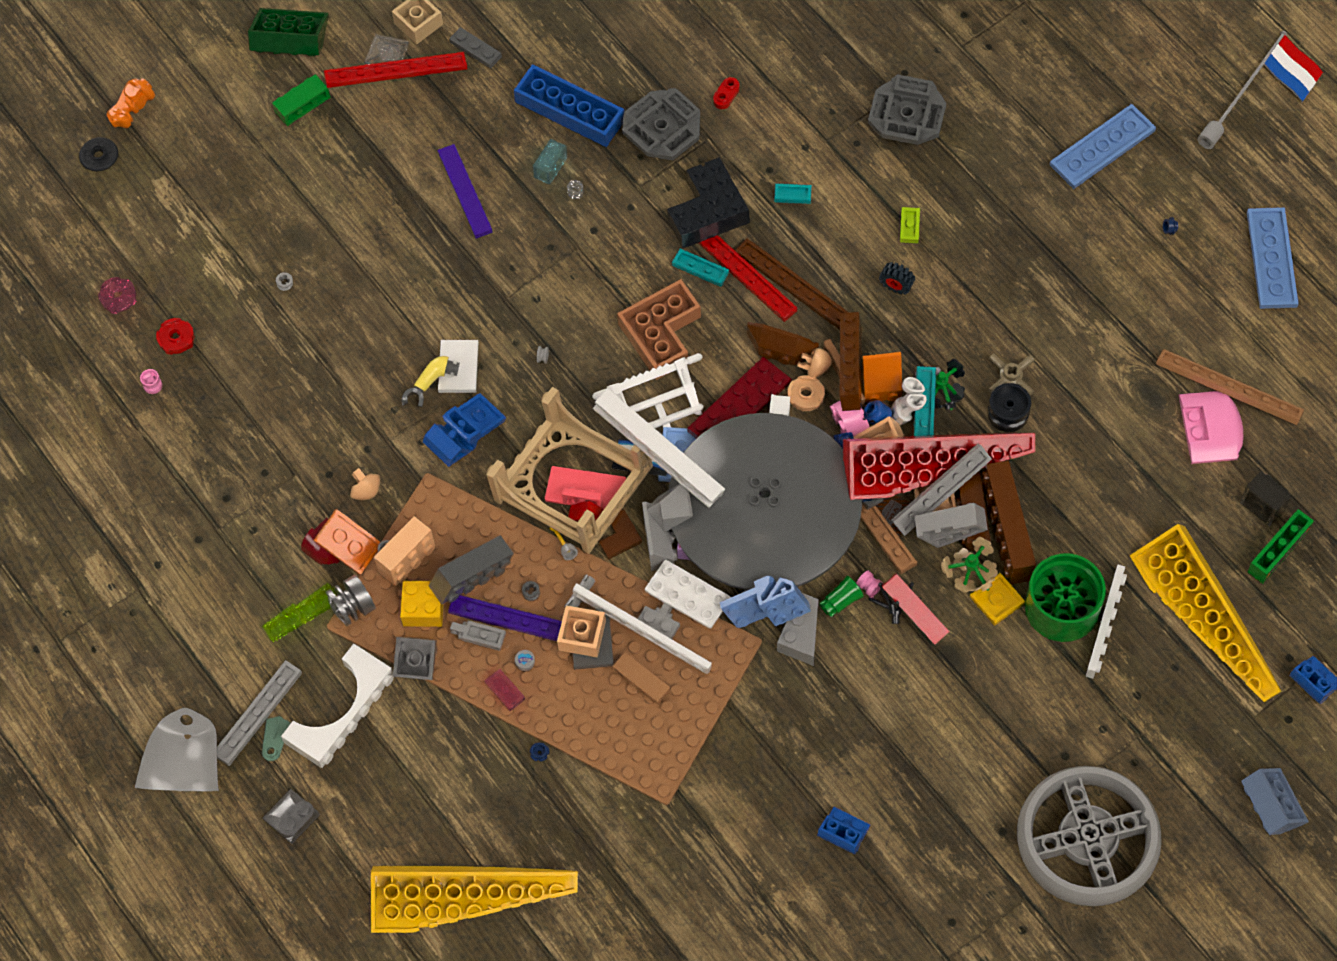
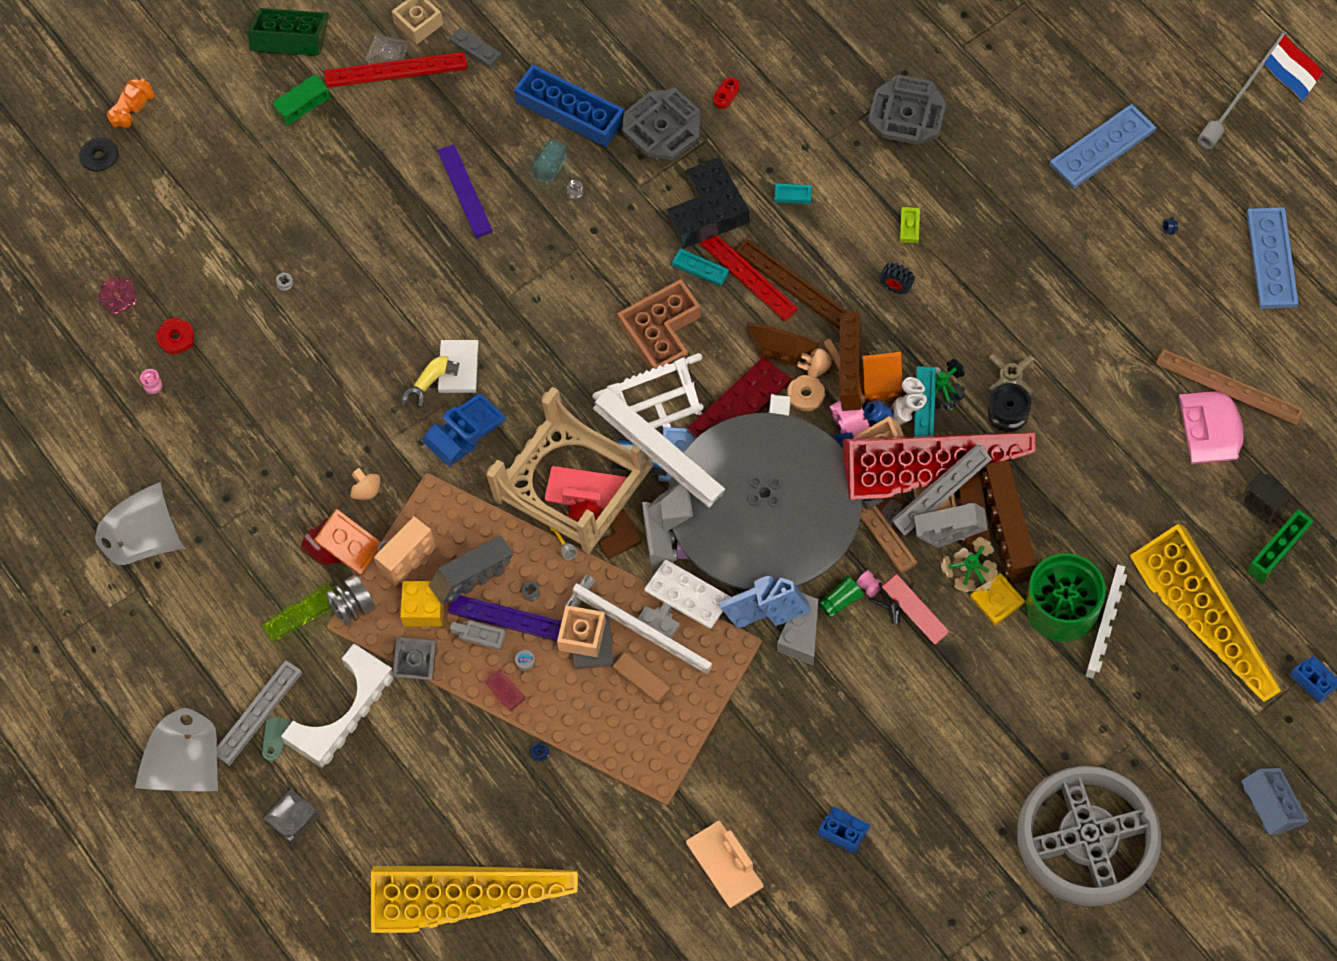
light grey bush [537,346,549,364] -> none
none -> light grey piece [95,482,186,565]
none -> light nougat bracket [686,821,763,908]

